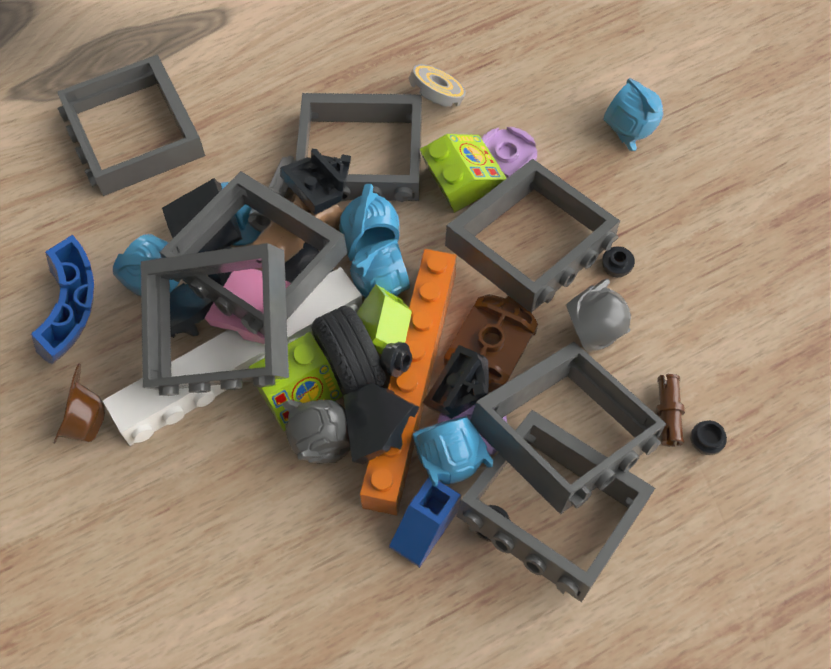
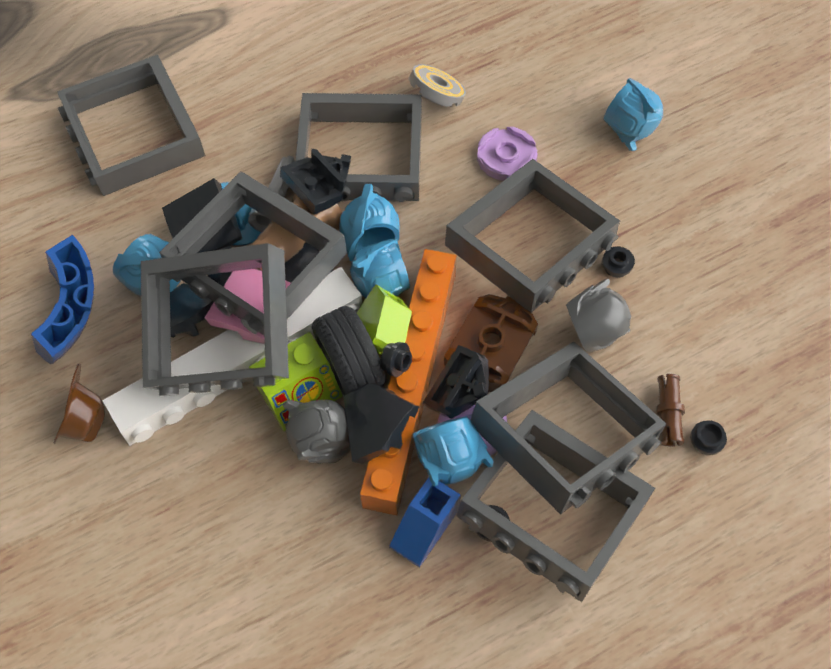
lime slope [419,134,507,213] -> none

